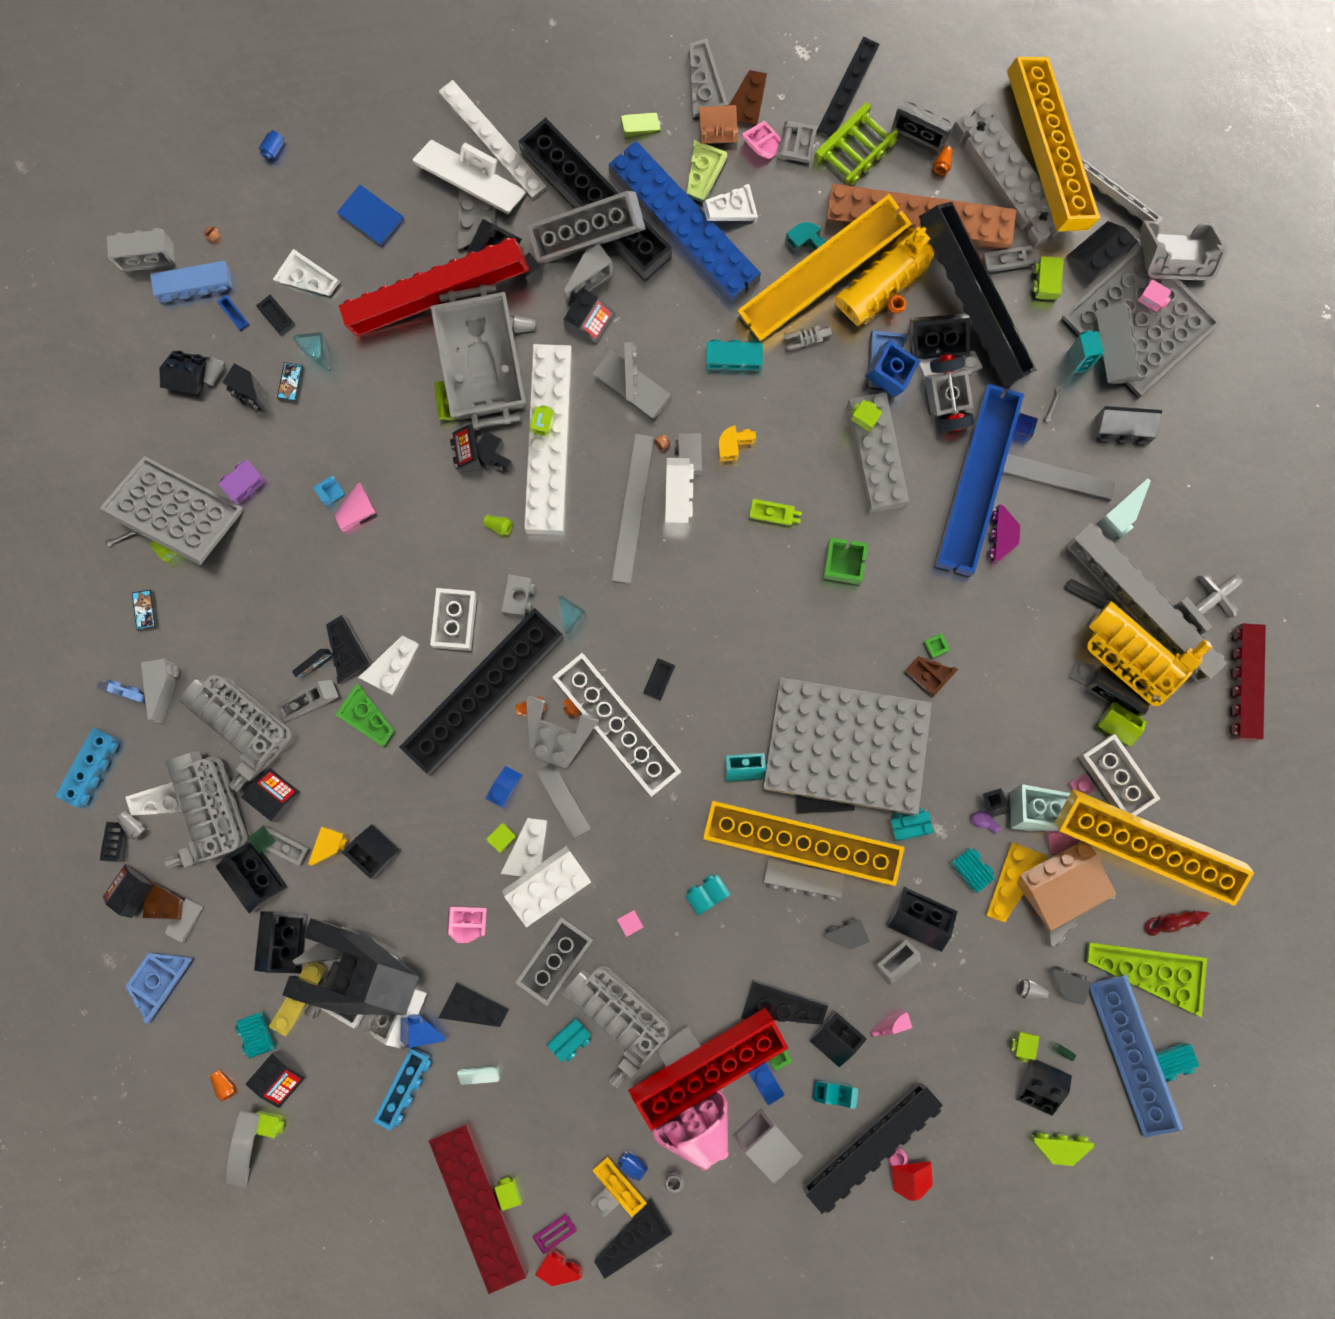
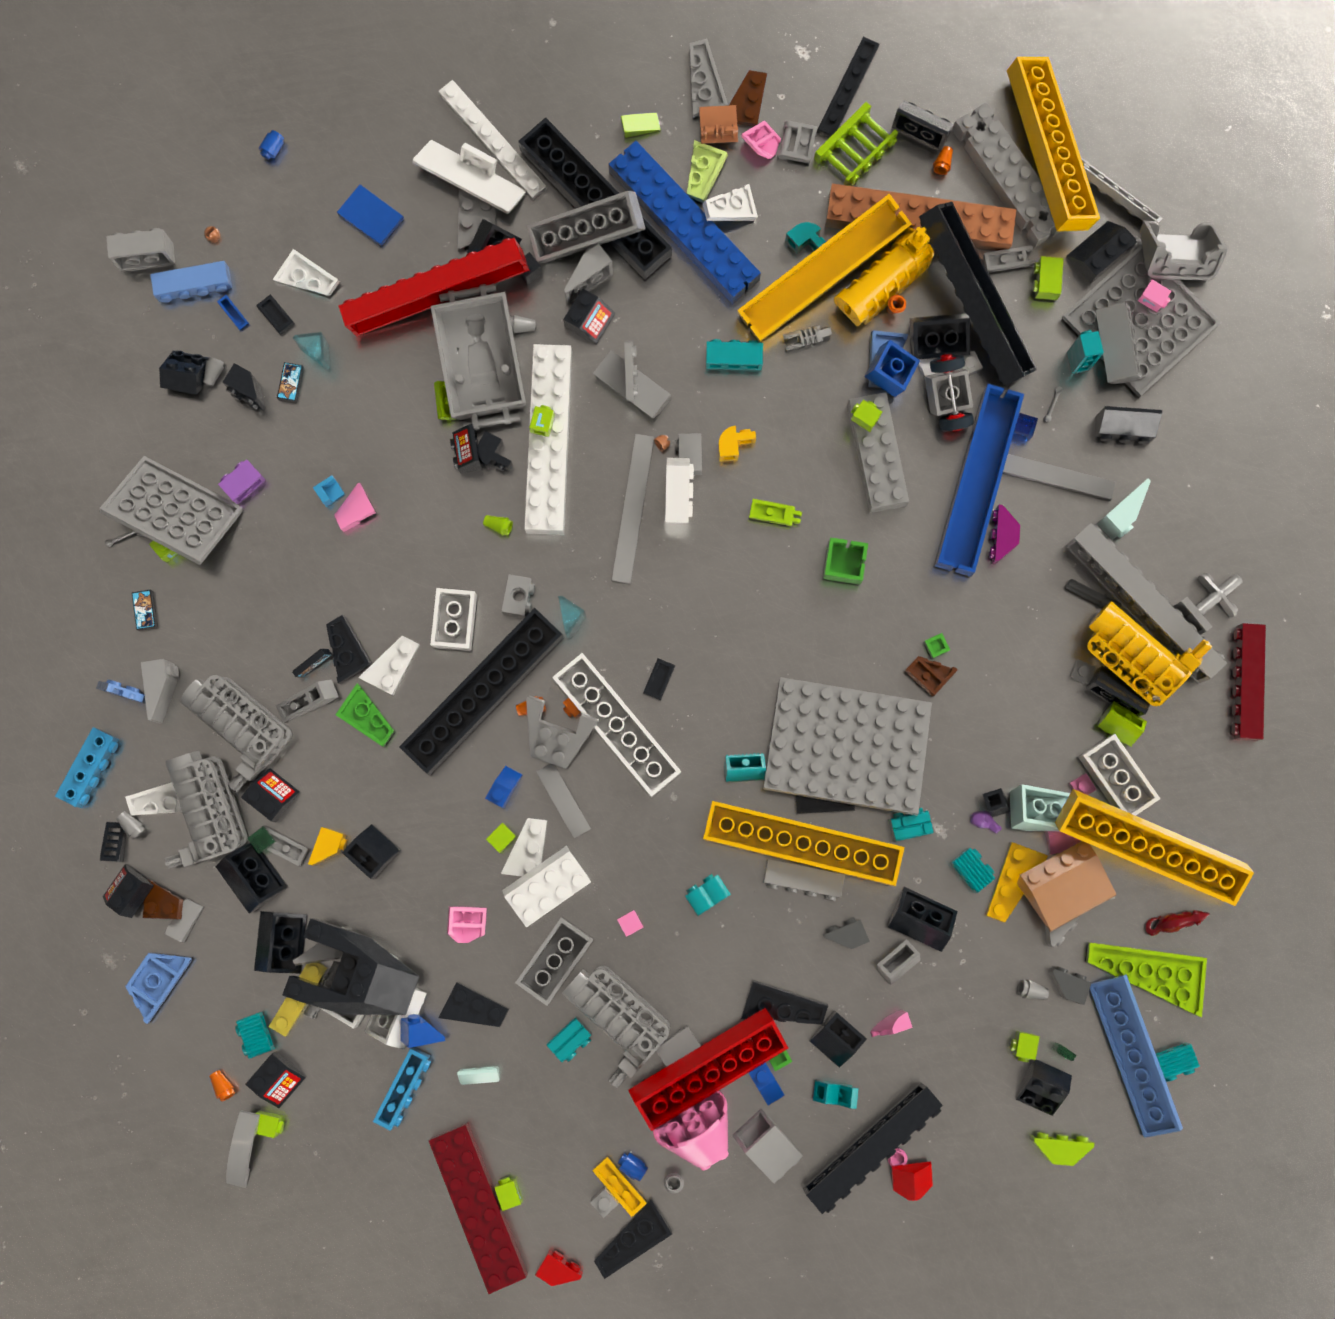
magenta tile [532,1213,577,1254] -> none

